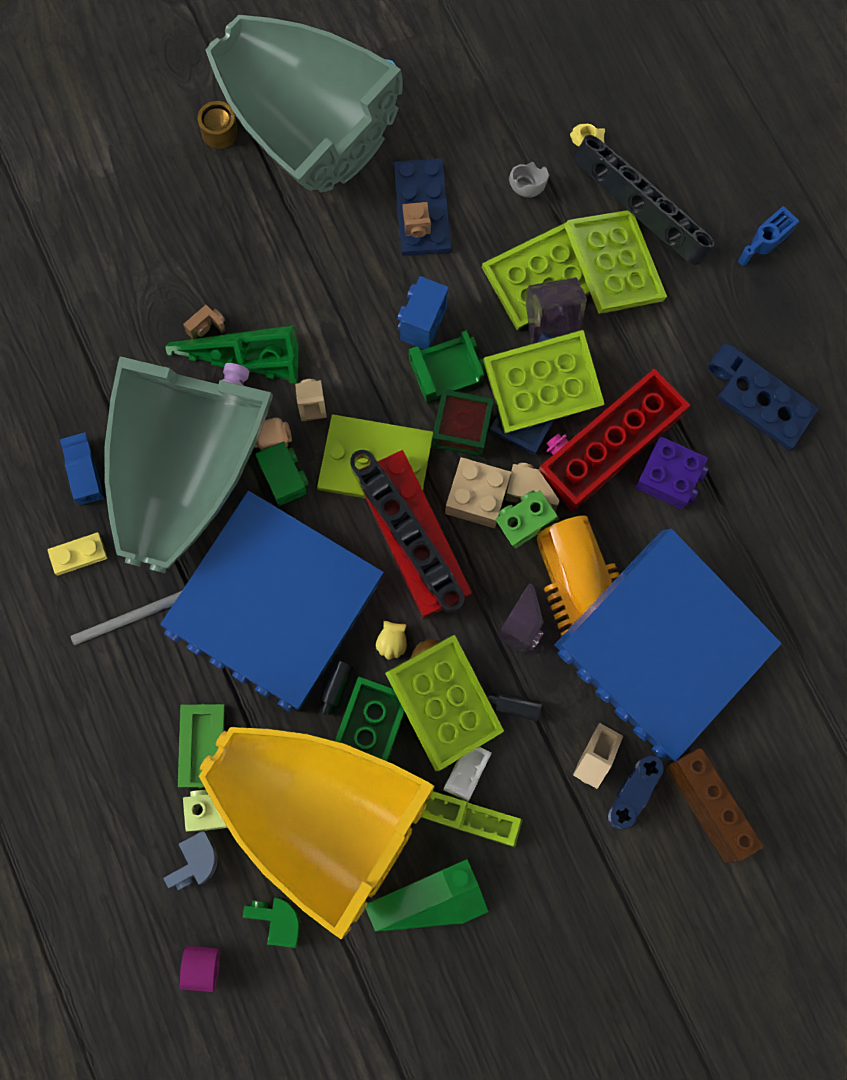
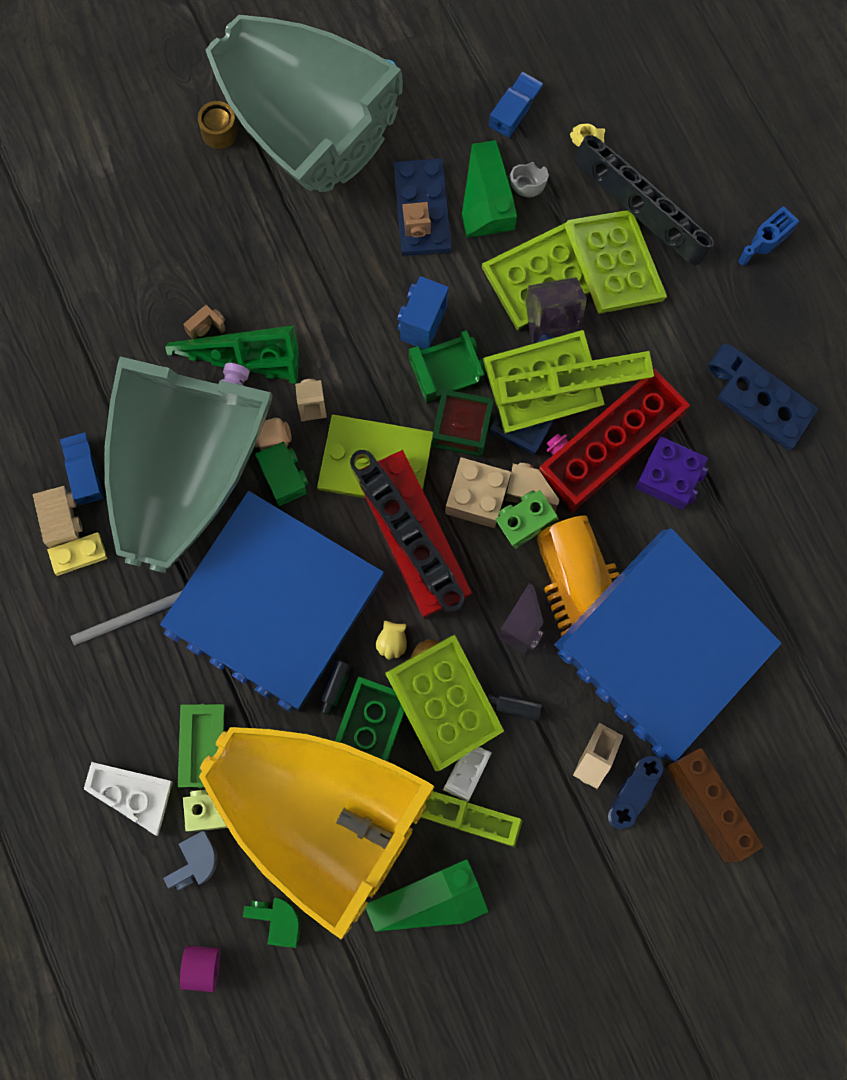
none -> tan brick [33,486,83,548]
none -> white wing [84,762,173,836]
none -> dark grey pin [336,807,393,849]
none -> green wedge [462,140,517,238]
none -> blue piece [489,72,543,138]
none -> lime slope [493,351,654,406]

